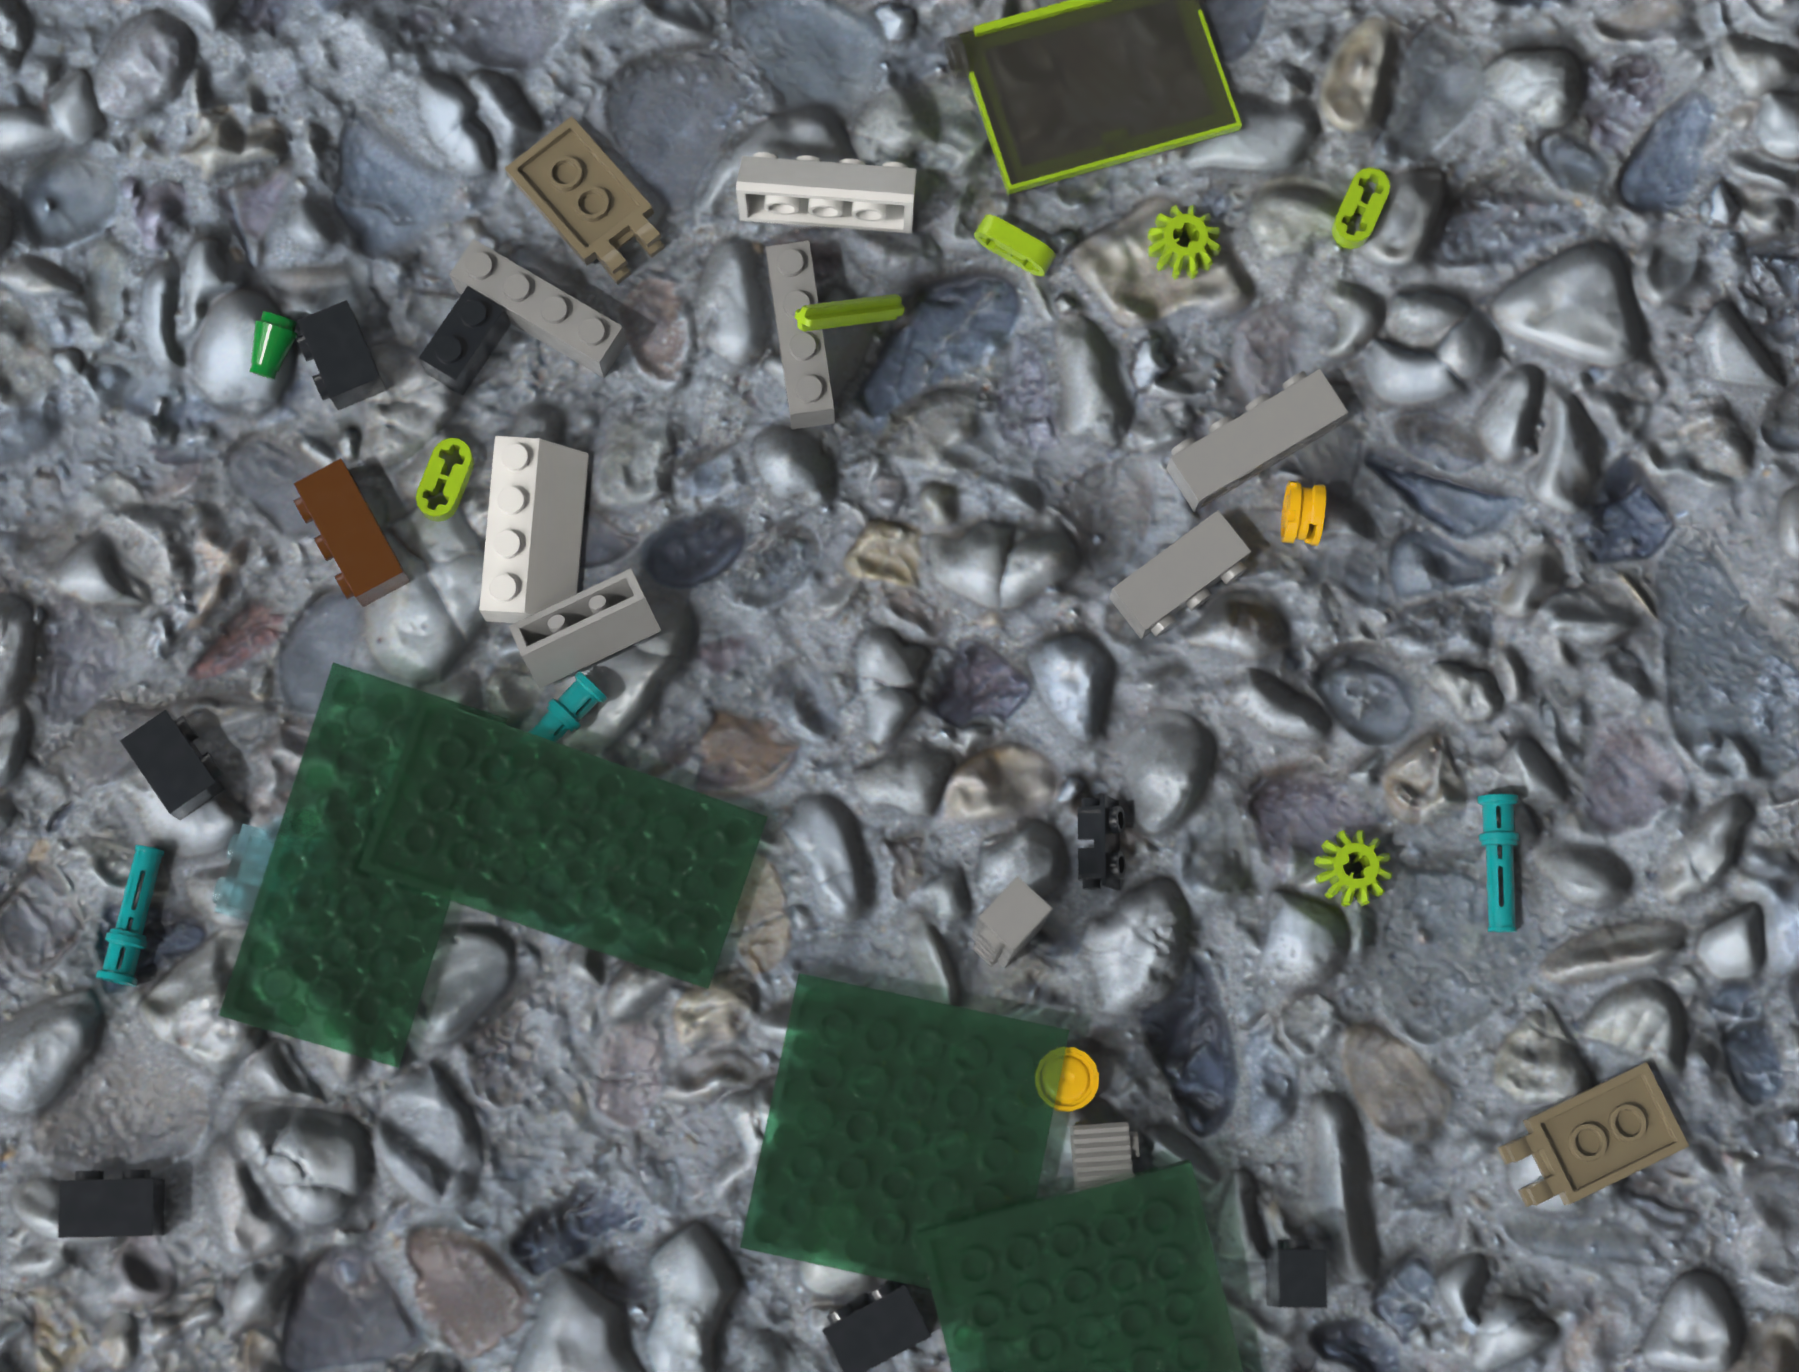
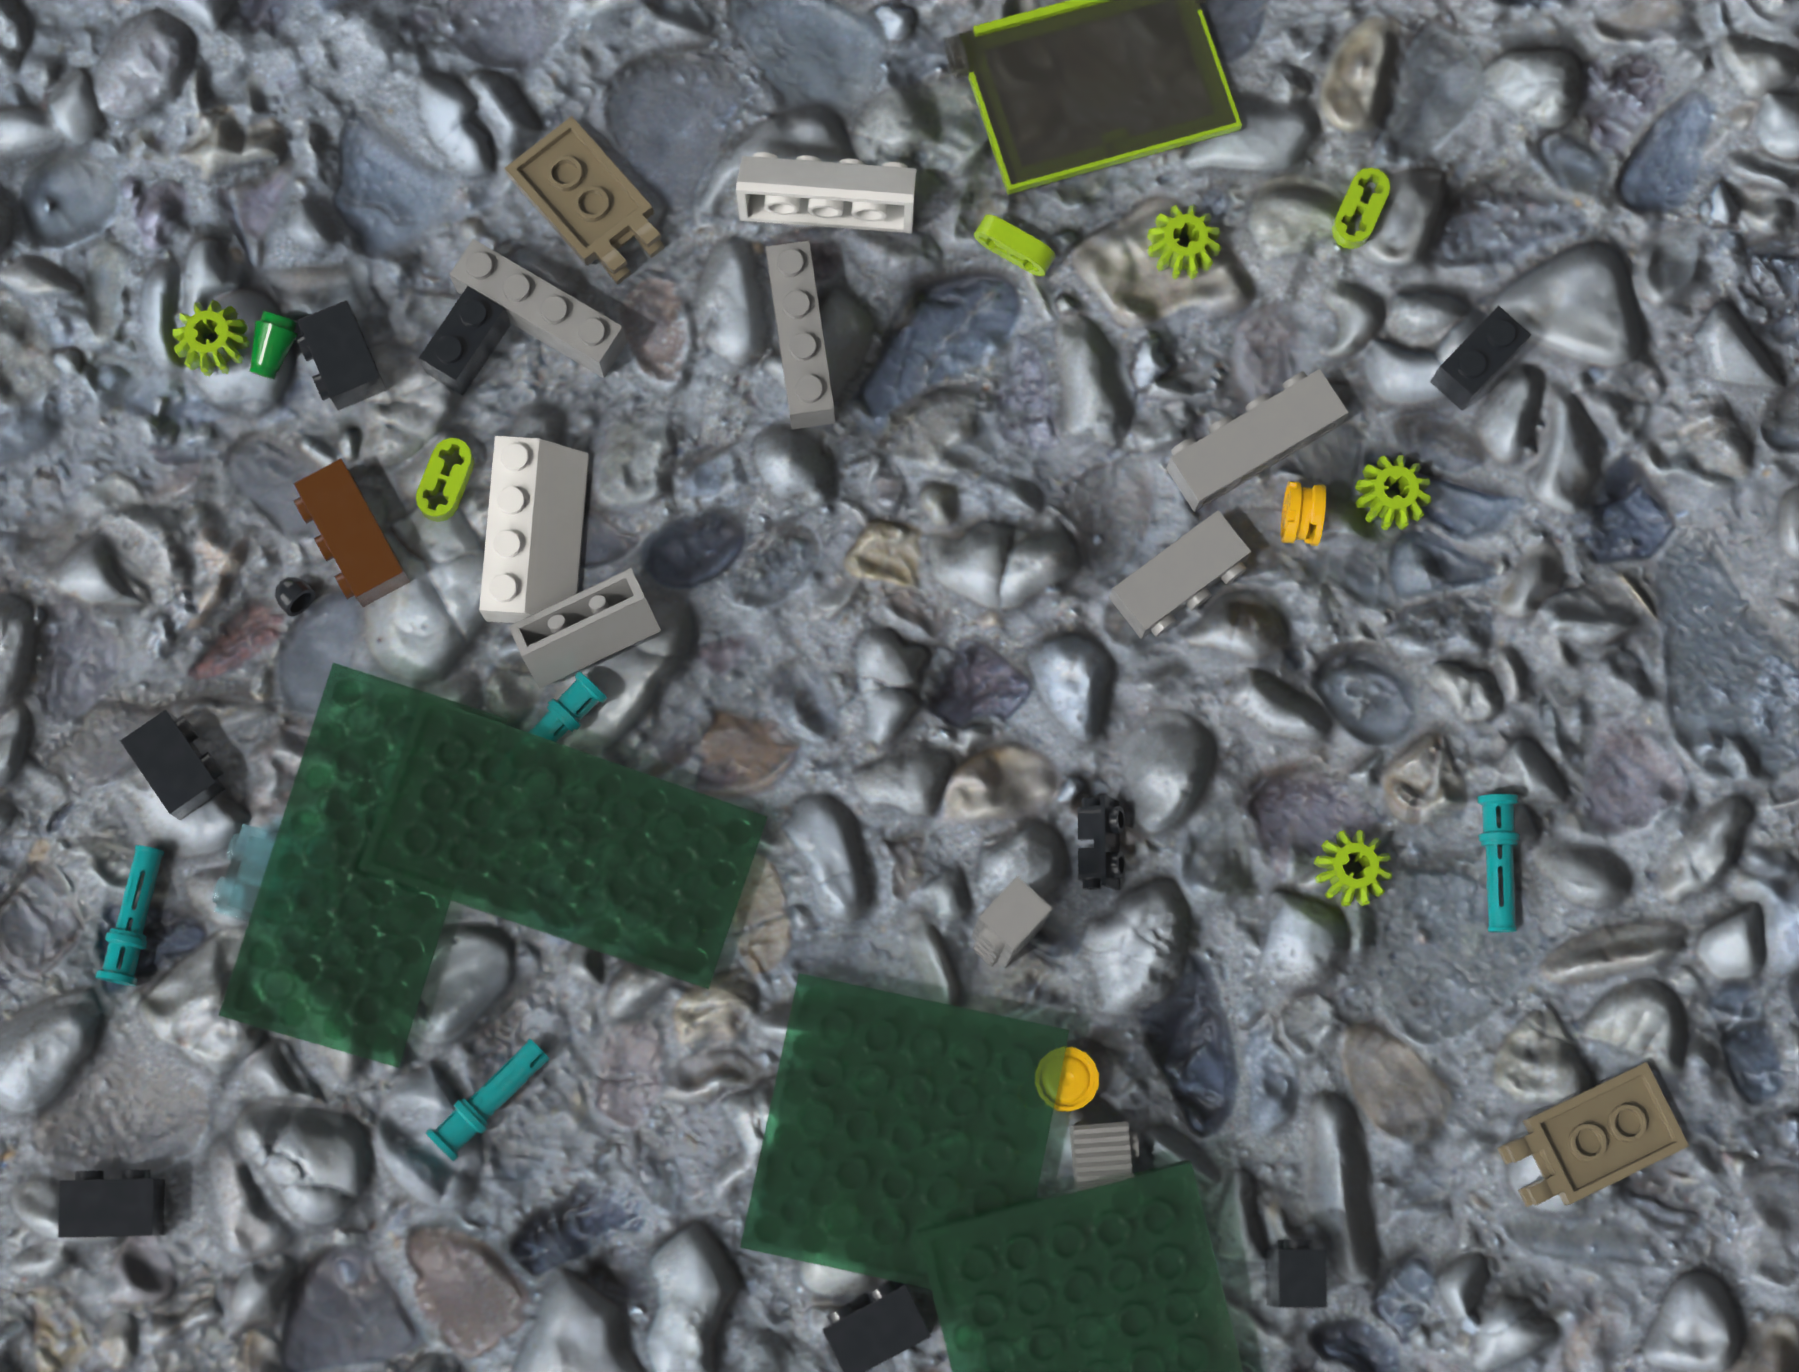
lime axle [794,294,905,332] -> none
none -> lime gear [172,299,250,377]
none -> black hinge [275,577,315,616]
none -> teal pin [425,1038,550,1162]
none -> lime gear [1355,455,1431,530]
none -> black brick [1430,305,1531,410]

